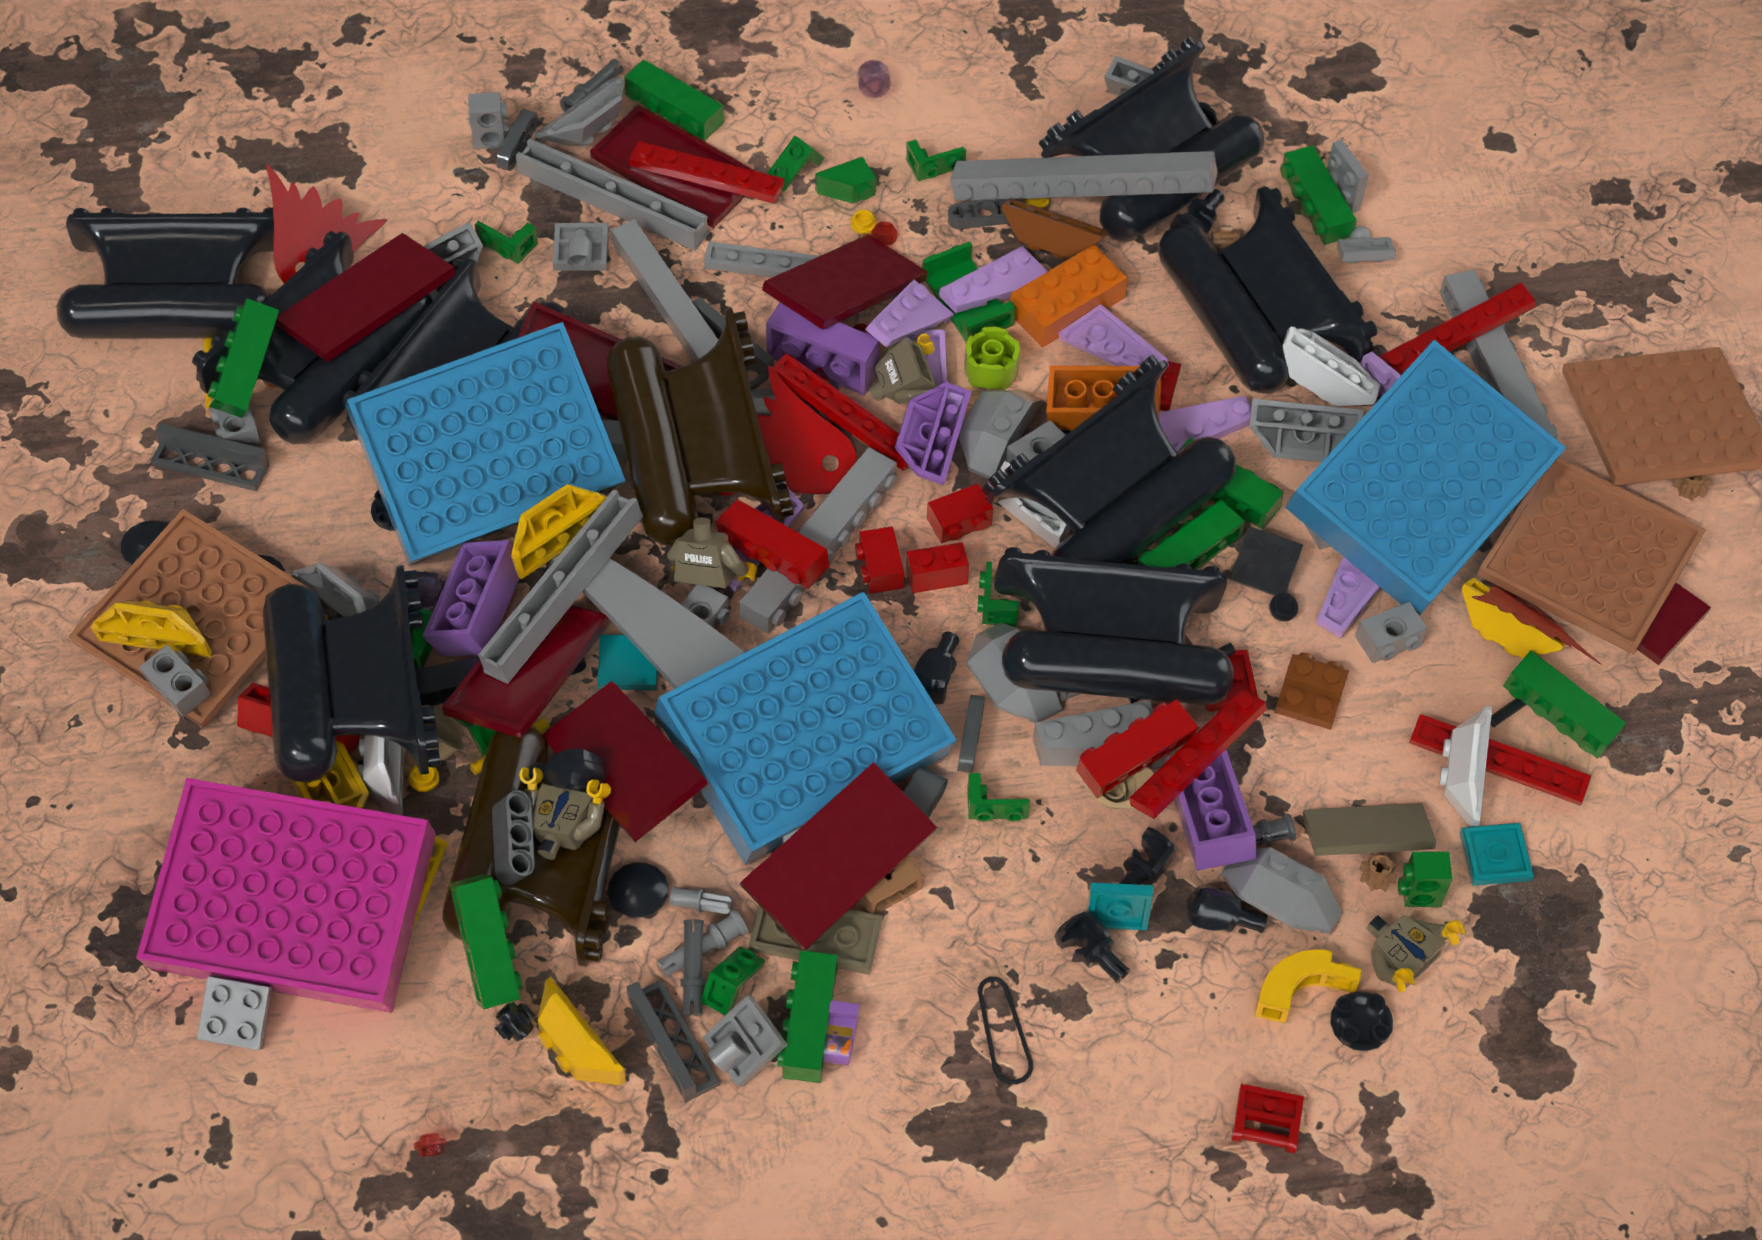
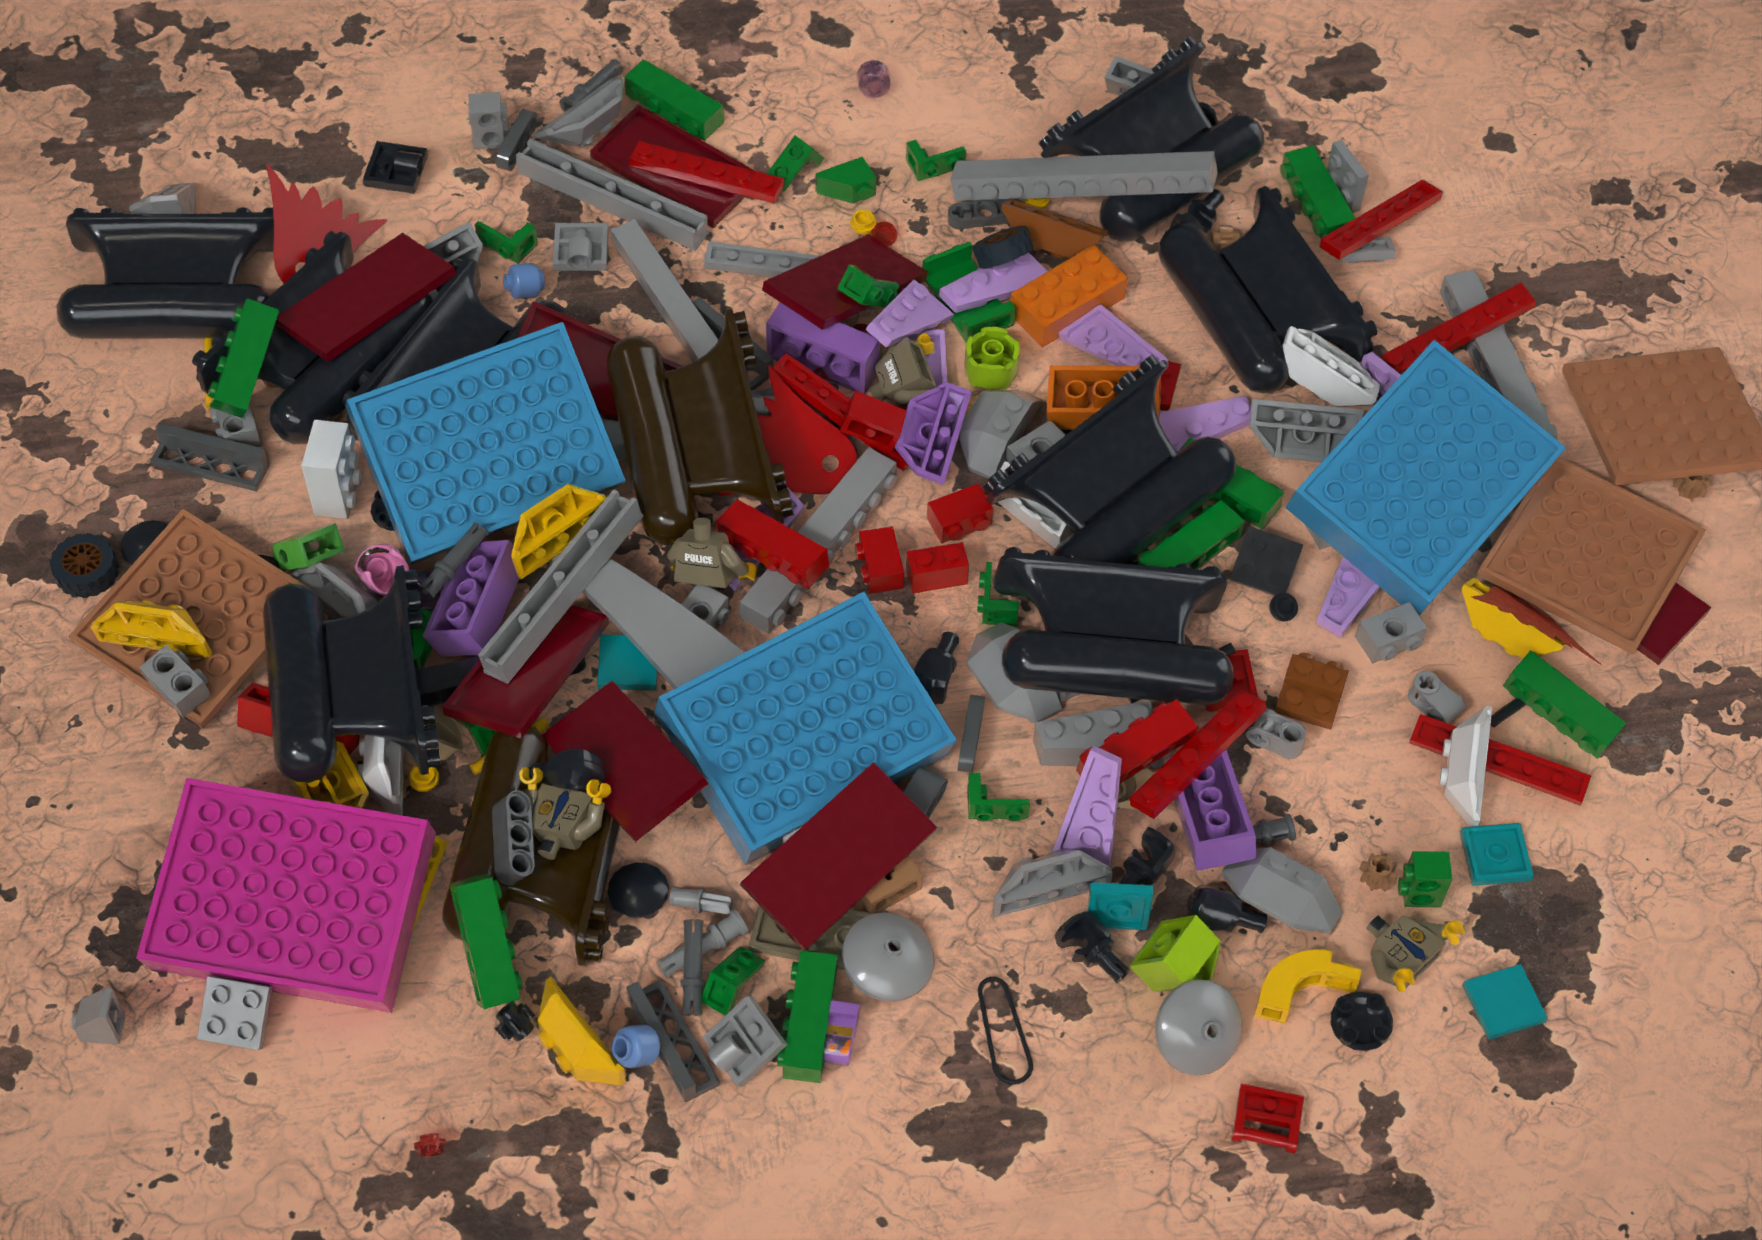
dark tan tile [1303,803,1436,856] -> none
none -> black wheel [50,533,119,598]
none -> light grey slope [72,988,125,1044]
none -> light grey wedge [129,183,196,214]
none -> bright green torso [273,523,345,571]
none -> white brick [301,420,362,519]
none -> bright pink piece [355,544,409,597]
none -> black plate [363,141,428,194]
none -> dark grey pin [419,522,488,599]
none -> medium blue head [503,263,545,299]
none -> medium blue head [612,1024,660,1068]
none -> green bracket [837,265,900,308]
none -> red brick [840,390,907,451]
none -> light grey dish [842,912,934,1002]
none -> black wheel [972,225,1034,269]
none -> light grey wedge [992,849,1113,917]
none -> lavender wing [1053,746,1122,867]
none -> lime piece [1129,915,1221,992]
none -> light grey dish [1155,979,1242,1076]
none -> light grey piece [1246,708,1306,759]
none -> red plate [1319,179,1443,260]
none -> light grey piece [1408,671,1465,724]
none -> teal tile [1462,964,1548,1040]

